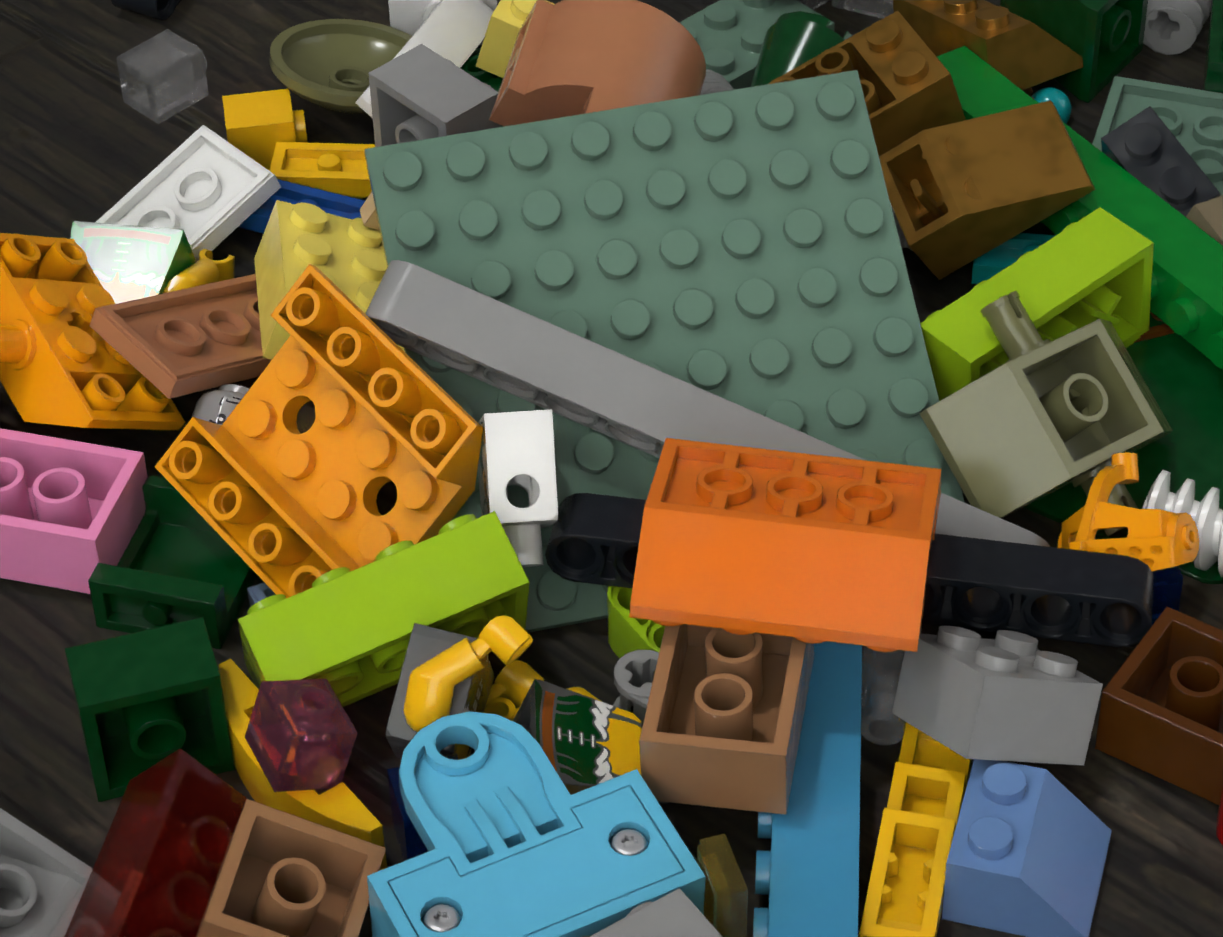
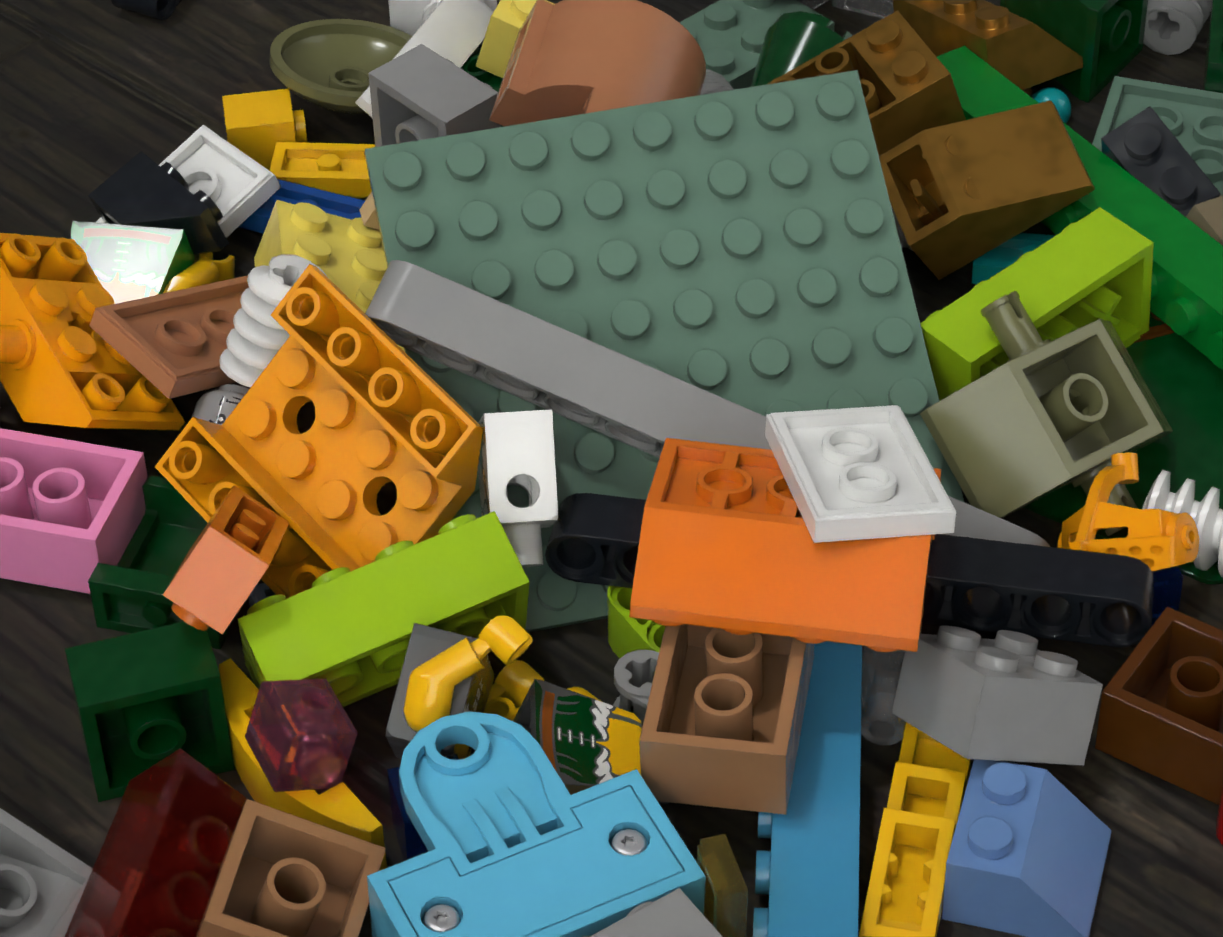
clear brick [116,29,209,124] -> none
none -> black slope [88,151,229,254]
none -> orange brick [163,485,290,635]
none -> white piece [219,254,327,388]
none -> white tile [765,405,956,543]

